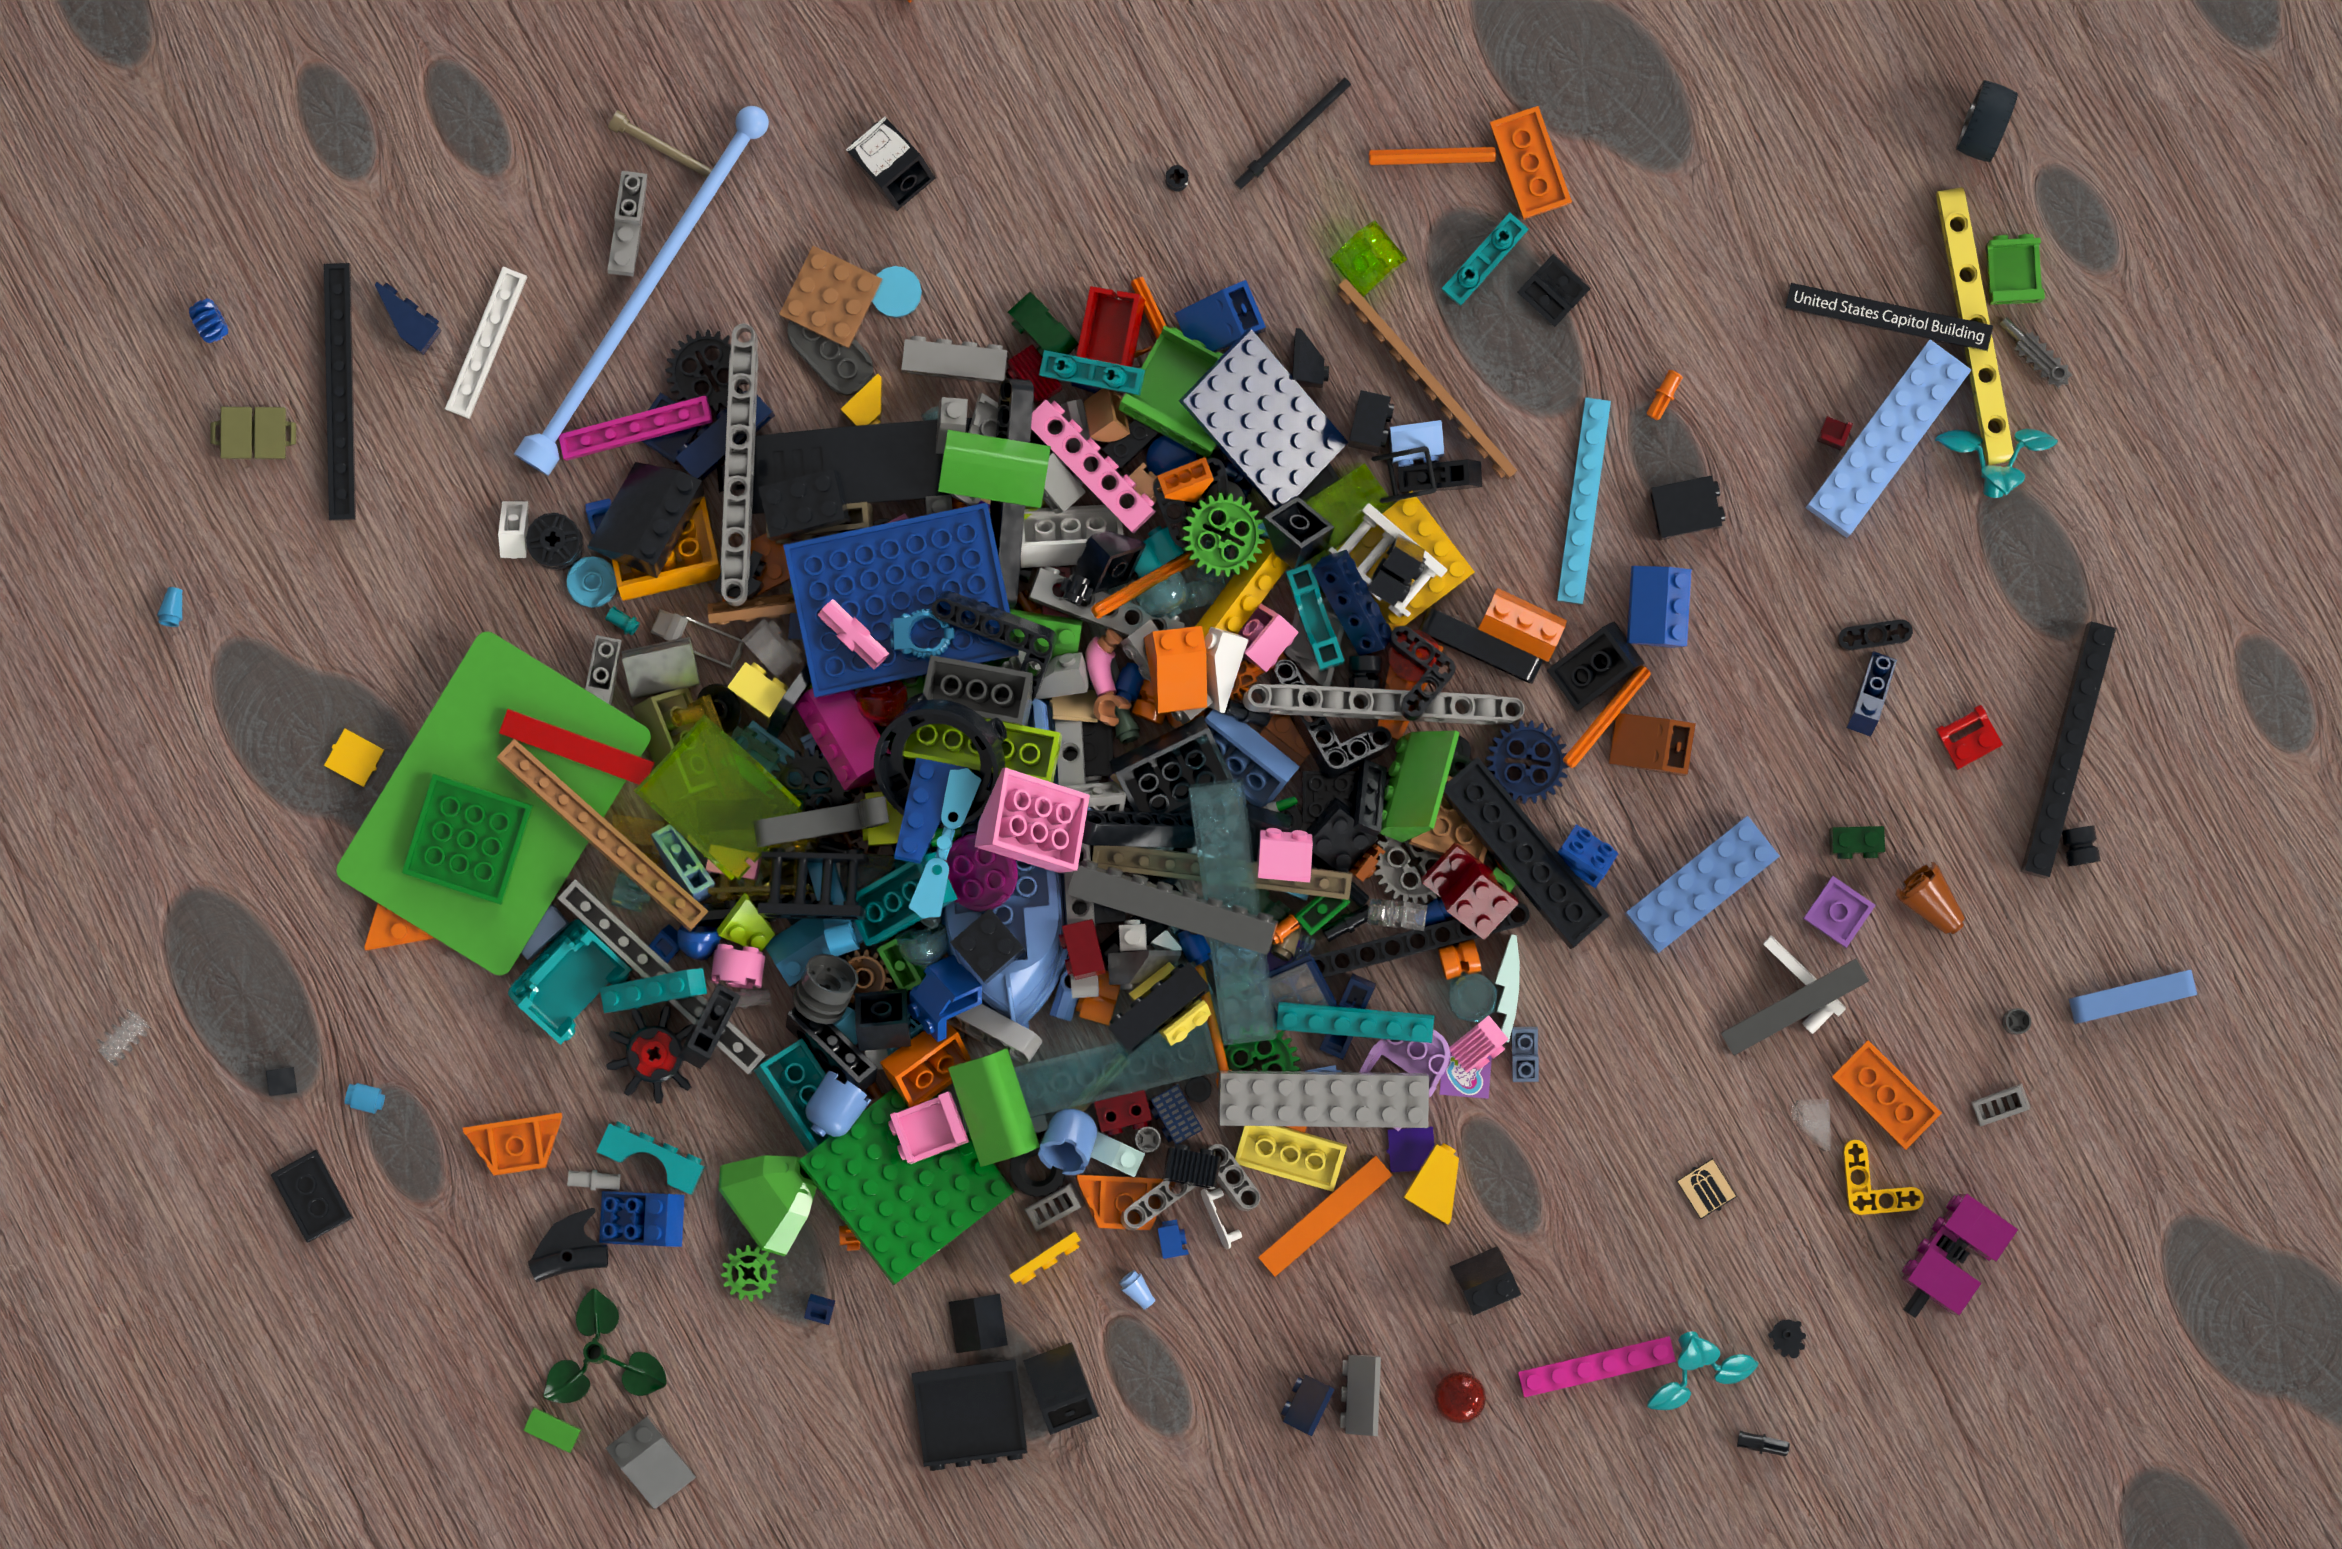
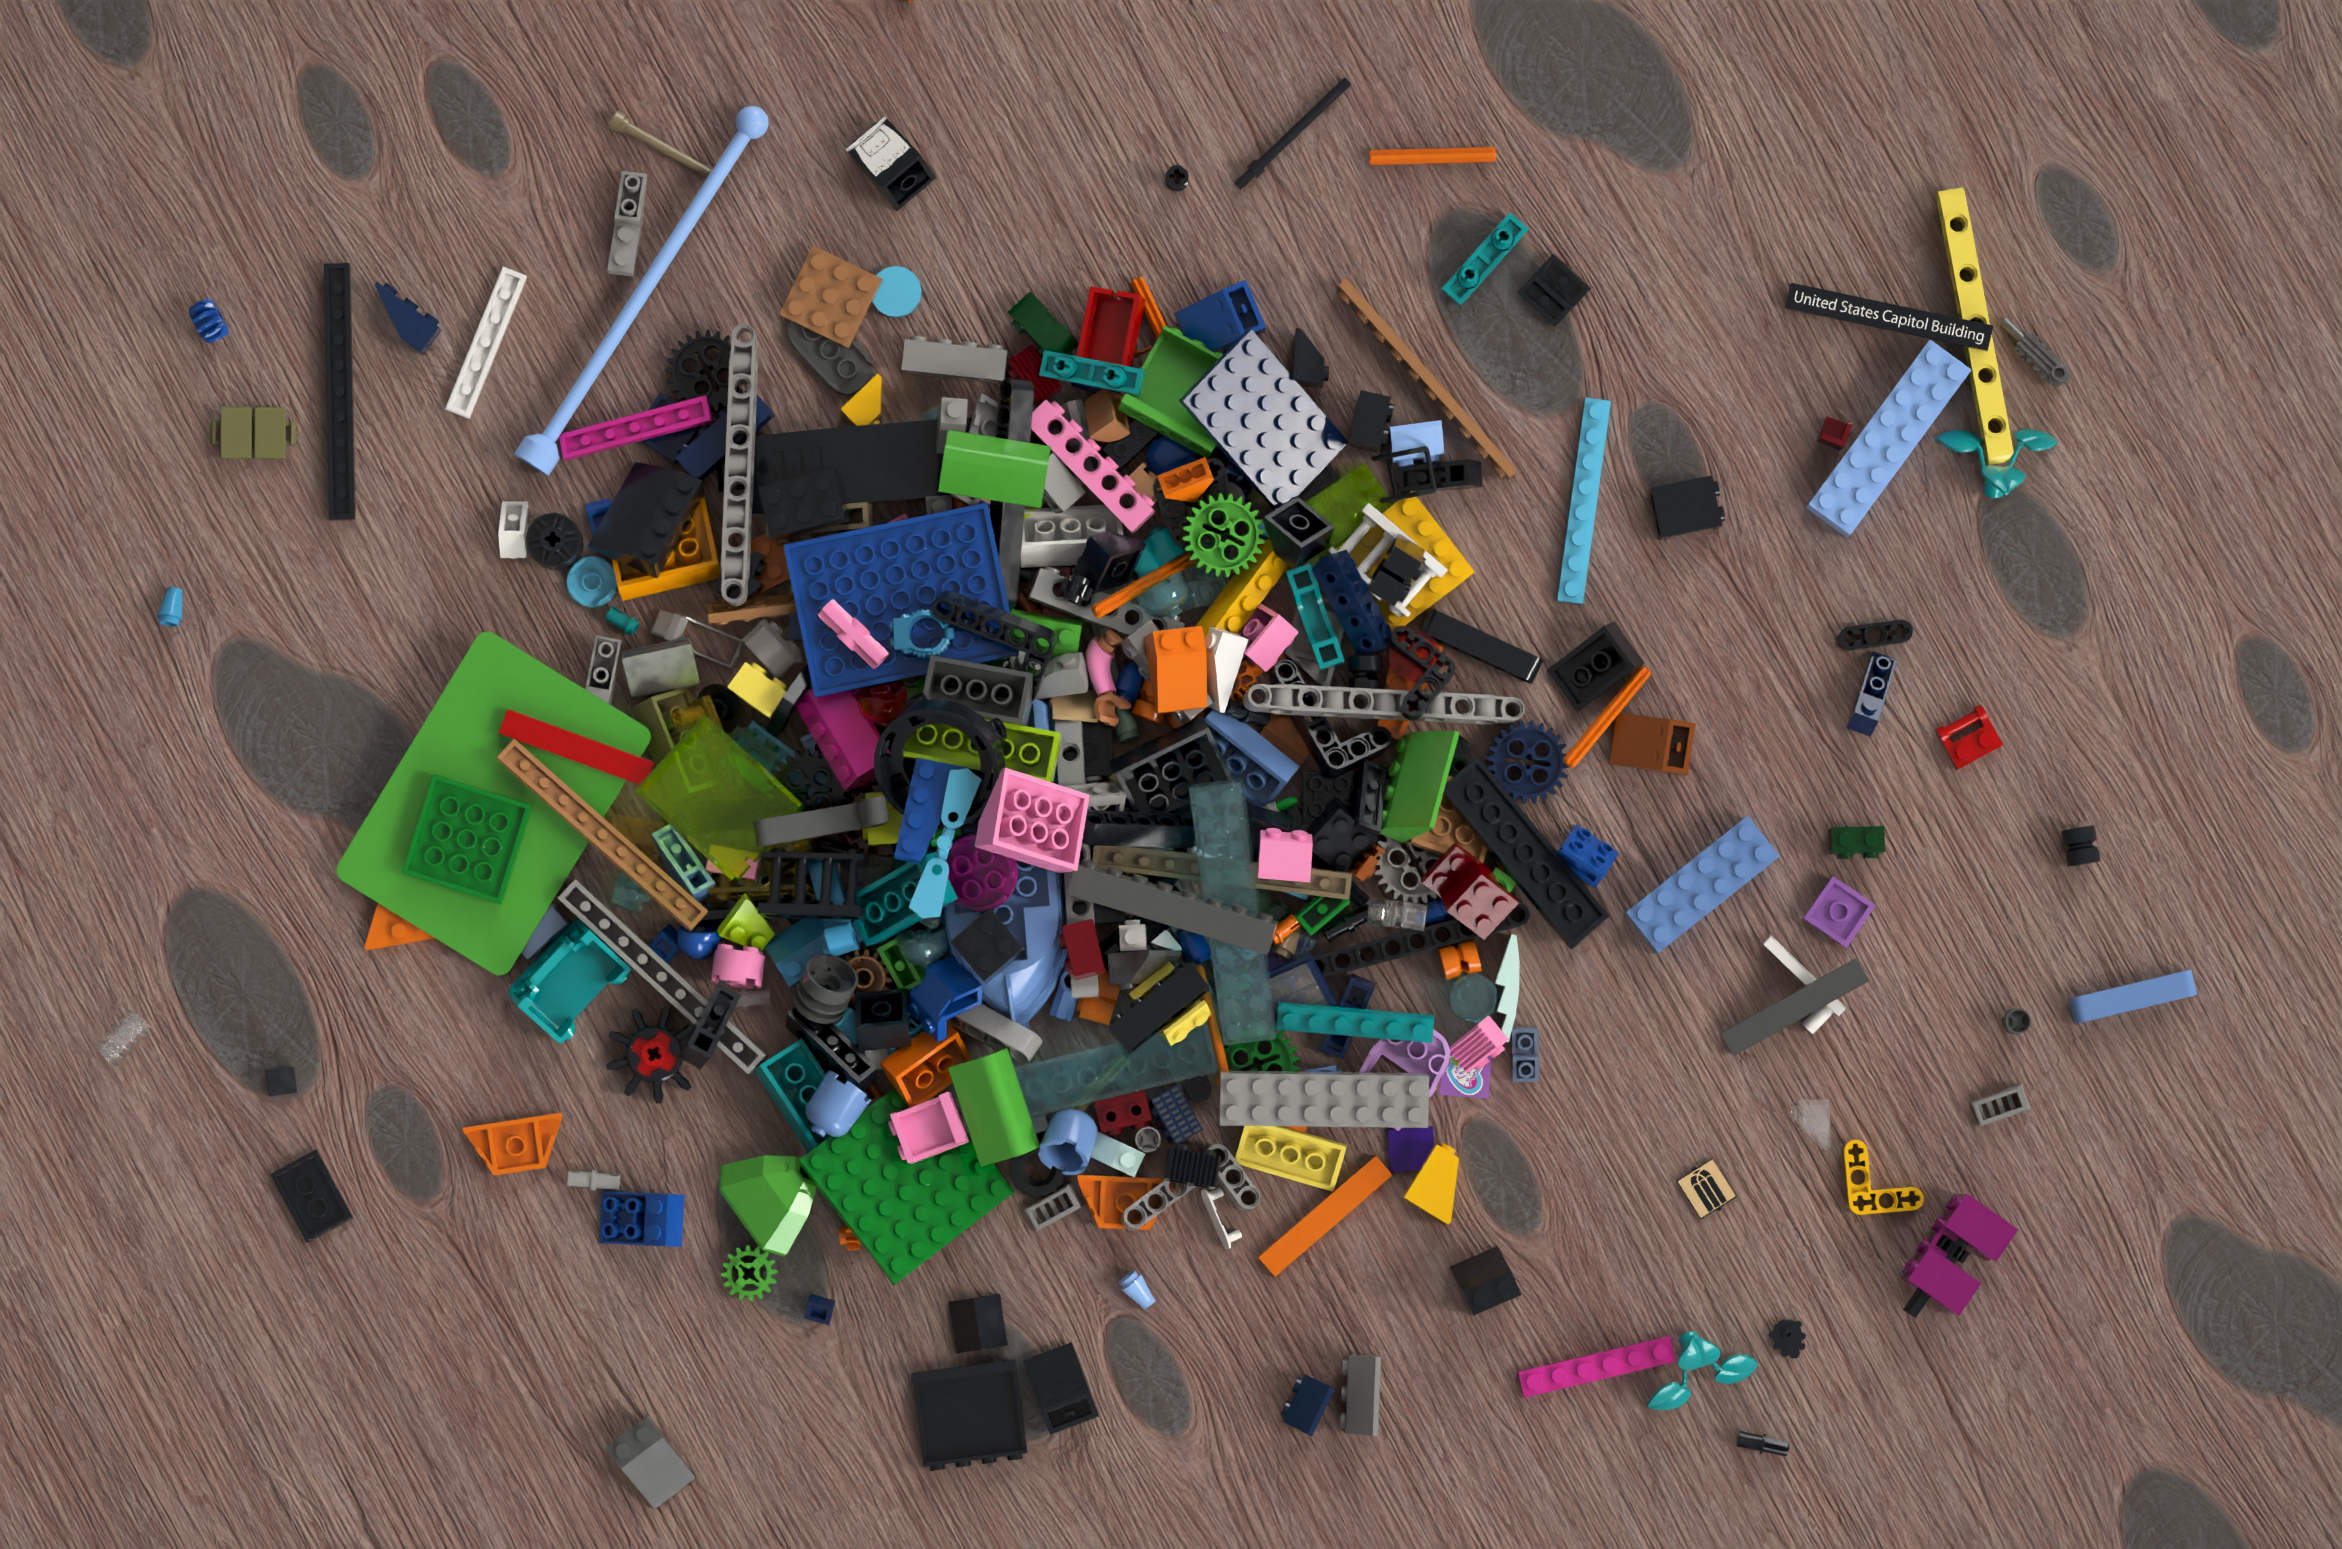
yellow piece [324,728,385,787] -> none
dark azure brick [345,1083,385,1114] -> none
bright green slope [523,1407,582,1453] -> none
black pin [528,1208,608,1283] -> none
dark green plant [543,1288,667,1403] -> none
teal arch [596,1121,706,1195] -> none
teal arch [600,968,707,1013] -> none
yellow plate [1009,1231,1081,1285] -> none
blue brick [1157,1219,1189,1259] -> none
clear neon green slope [1330,220,1407,297] -> none
clear red cylinder [1434,1372,1486,1424] -> none
orange slope [1478,588,1567,662] -> none
orange plate [1489,106,1572,220] -> none
blue slope [1627,566,1692,648] -> none
orange axle [1647,370,1683,420] -> none
orange plate [1831,1040,1942,1150] -> none
dark orange cone [1895,862,1965,934] -> none
black wheel [1956,80,2018,162] -> none
bright green panel [1986,234,2045,305] -> none
black brick [2020,621,2116,879] -> none

